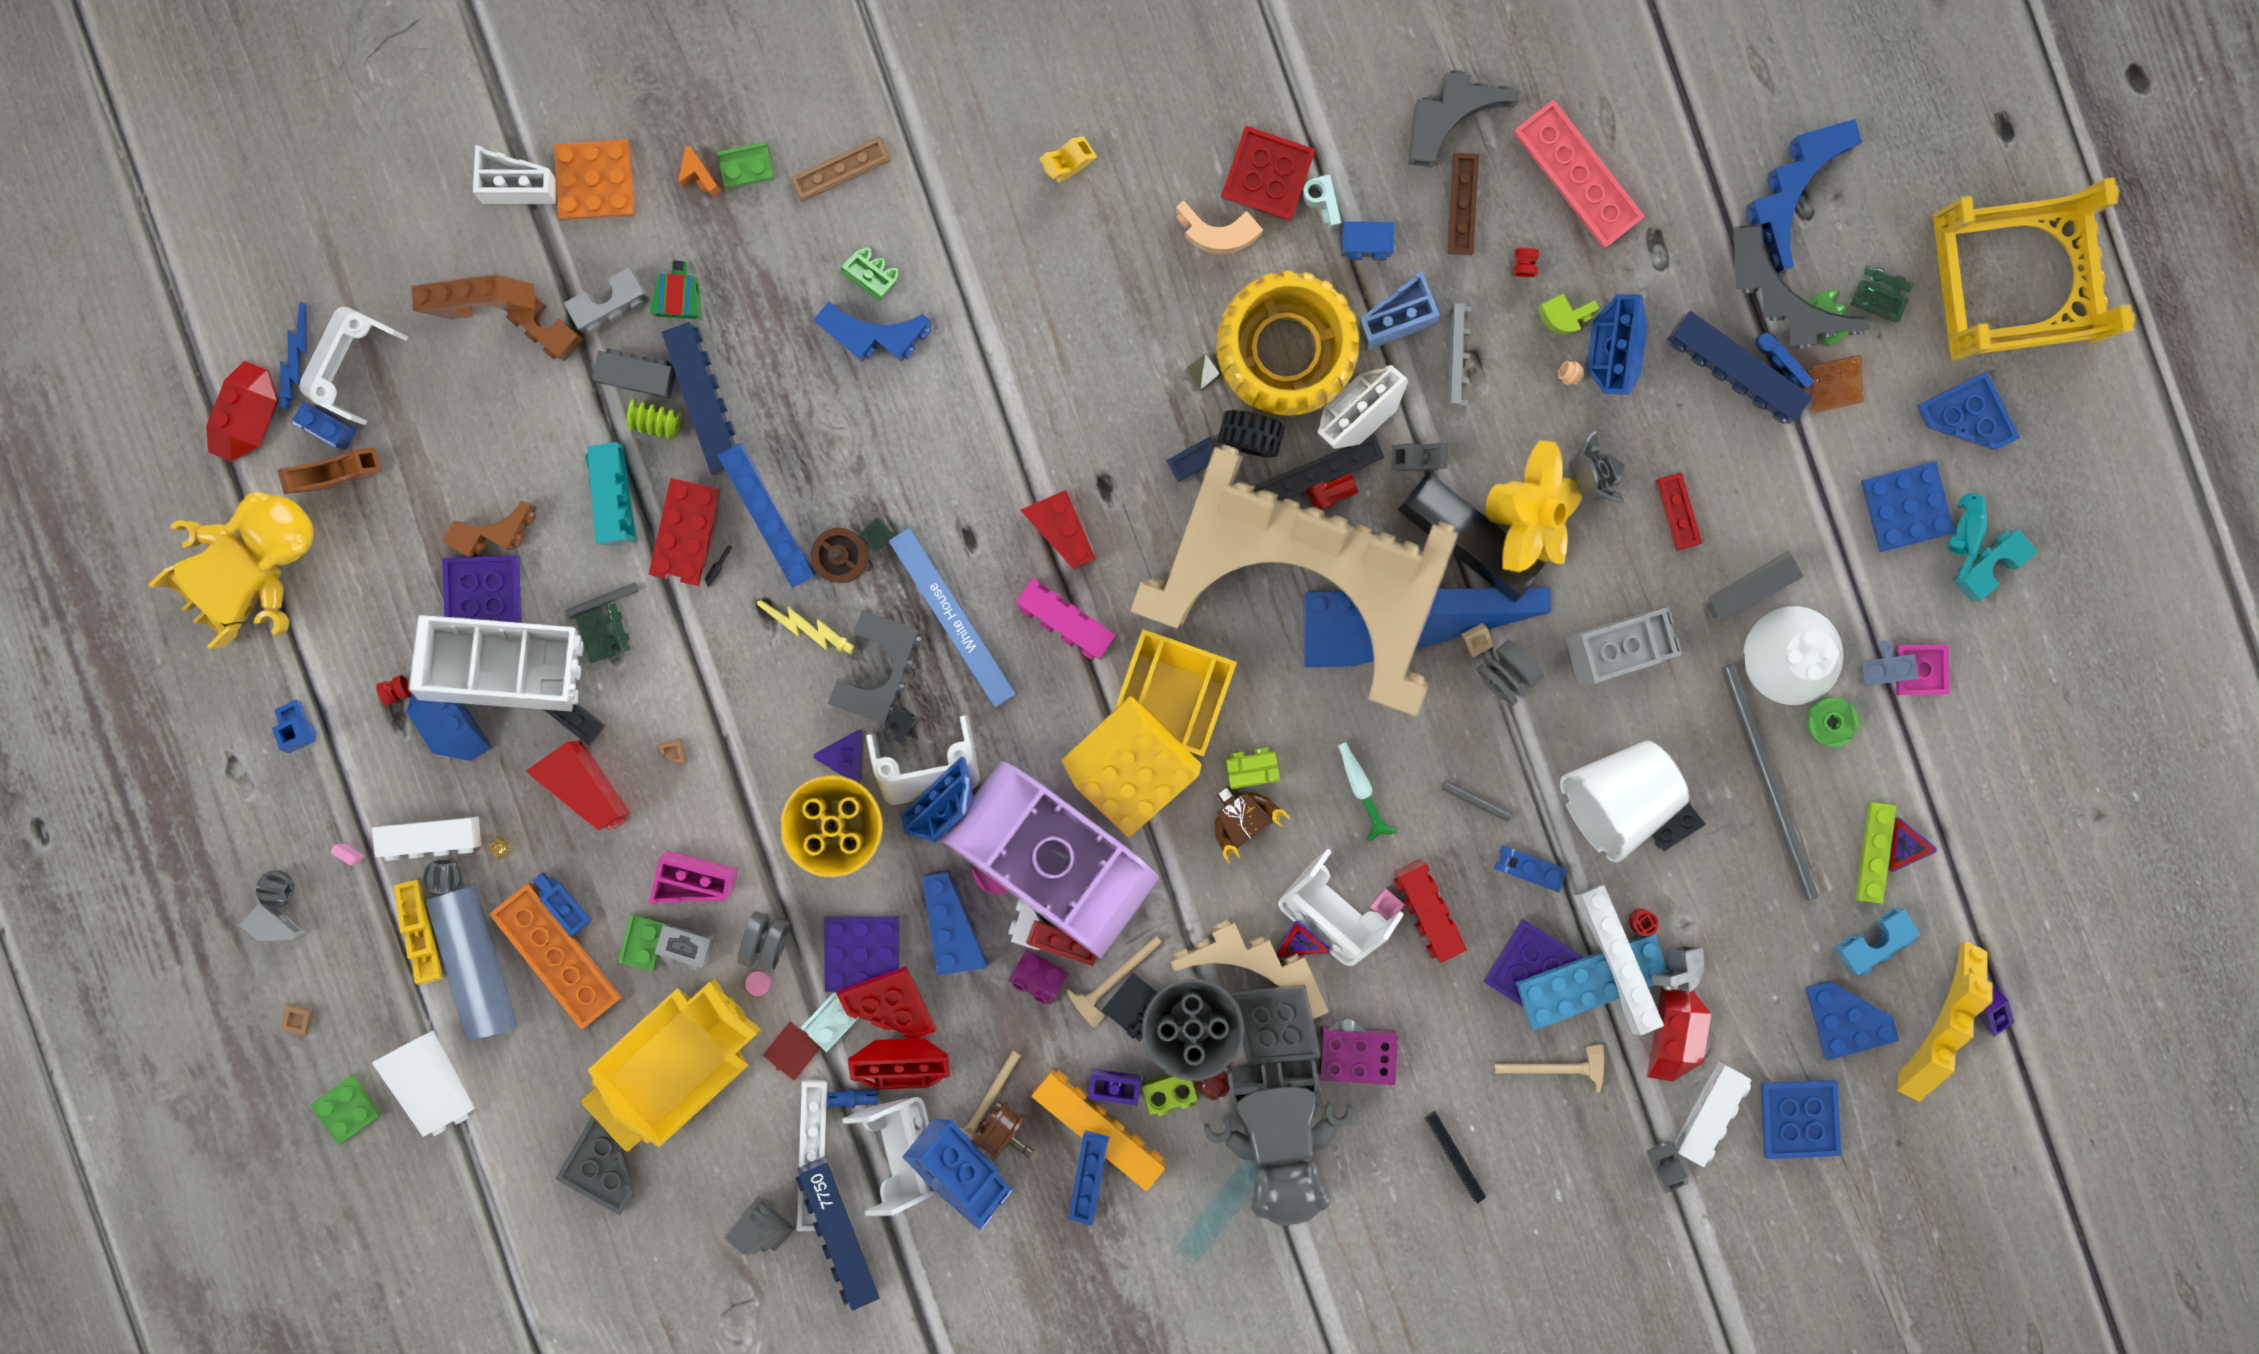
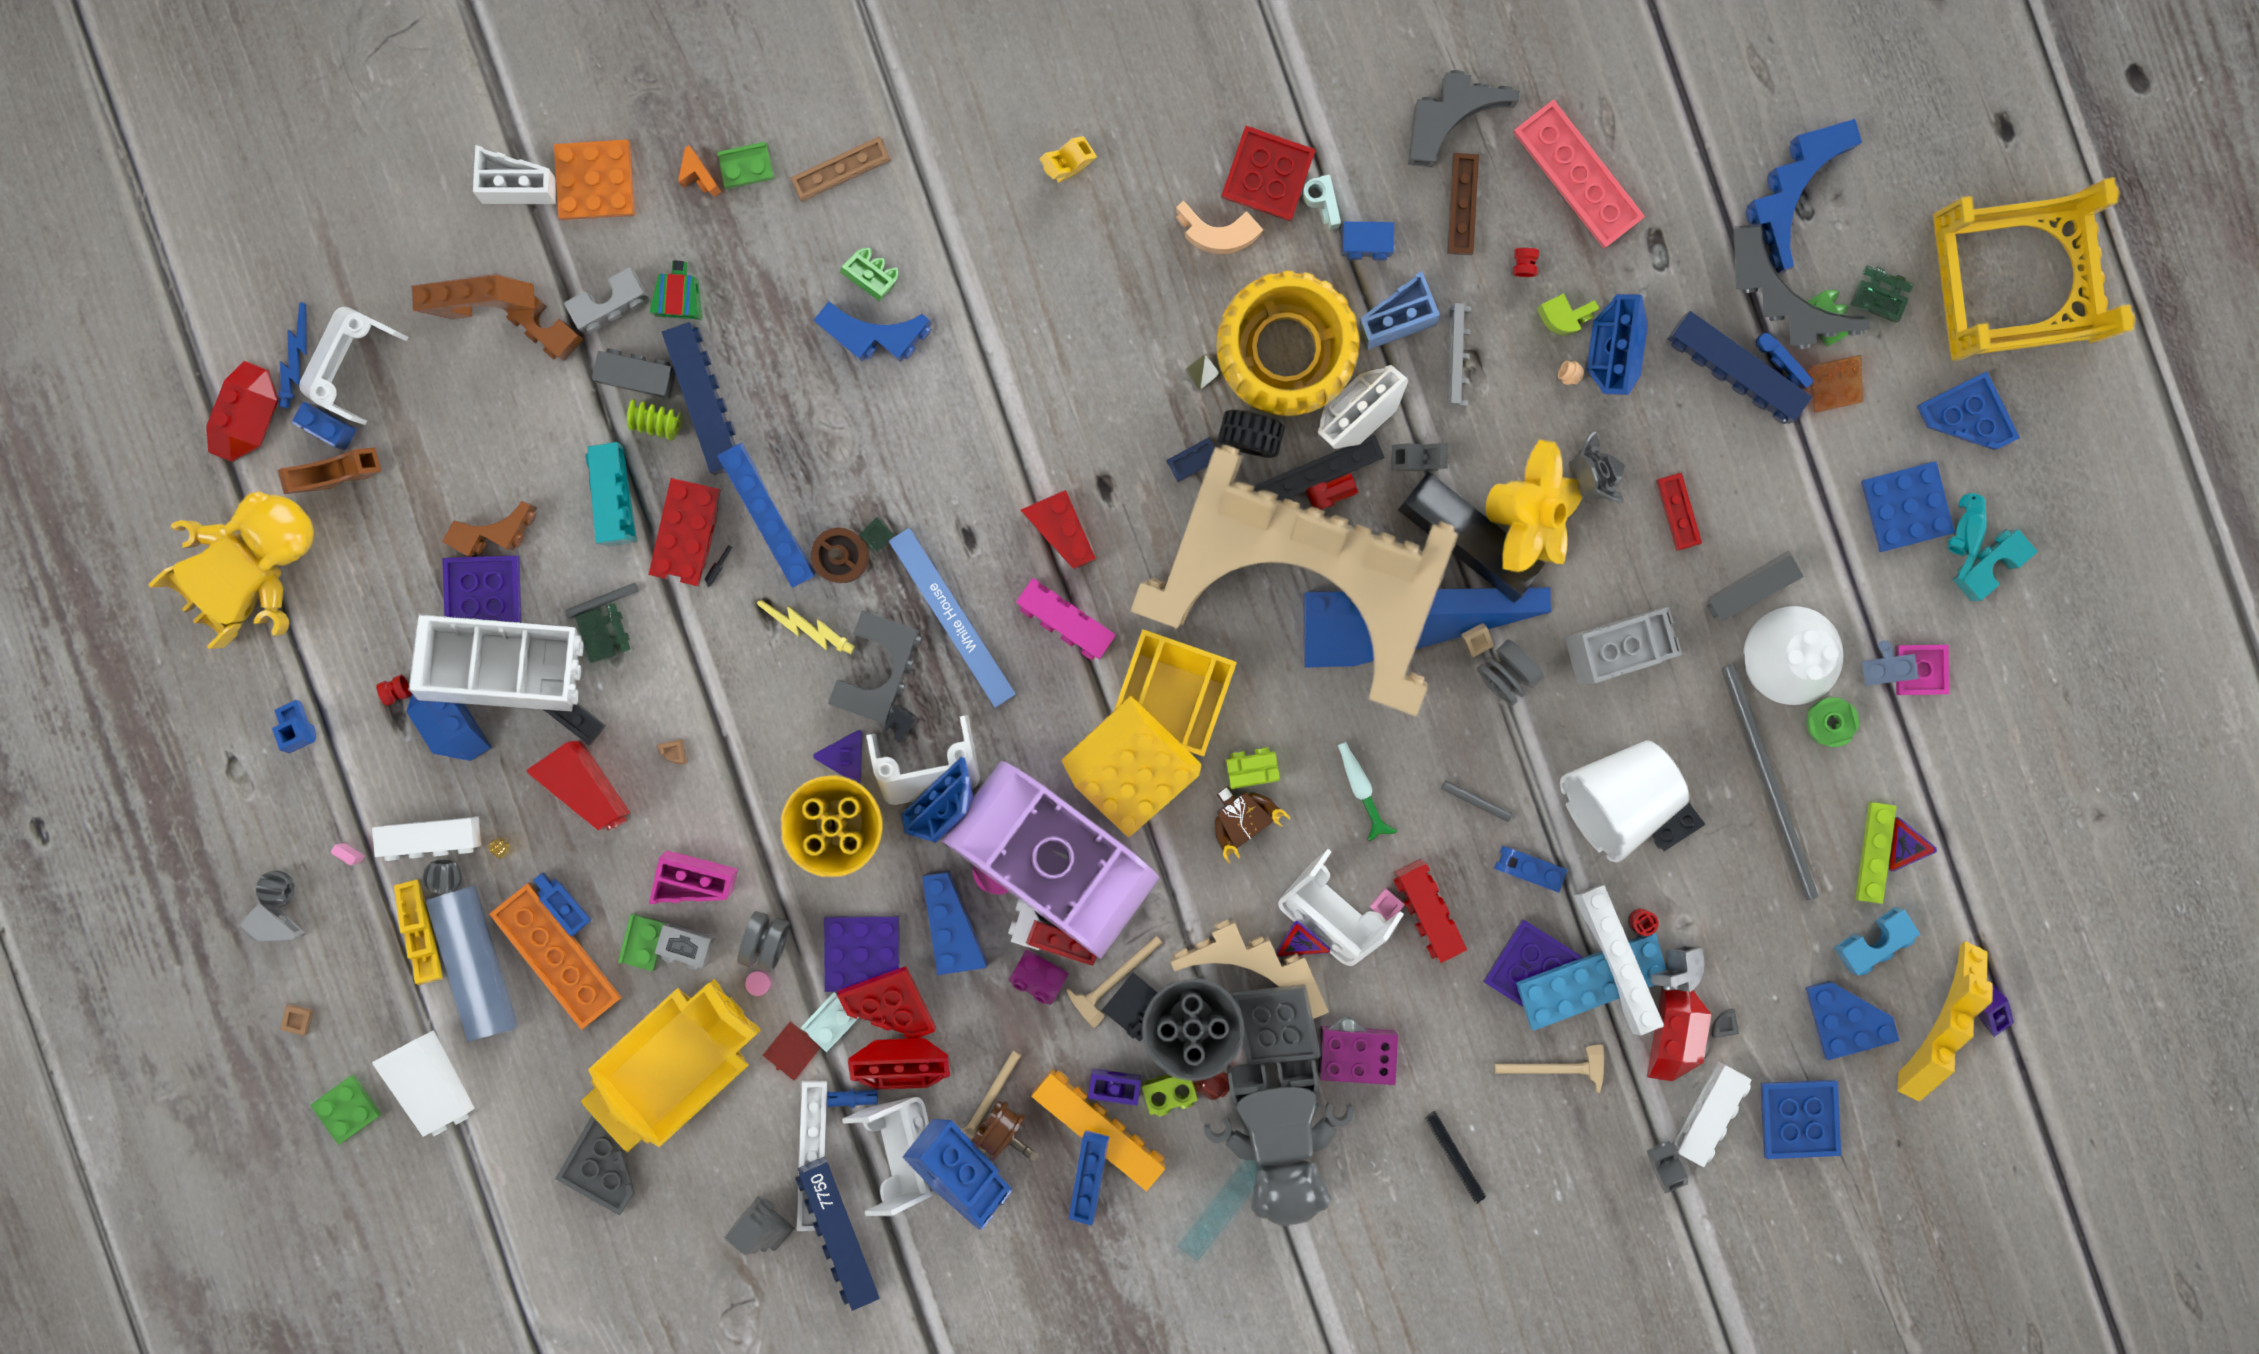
none -> dark grey tile [1712,1008,1739,1038]

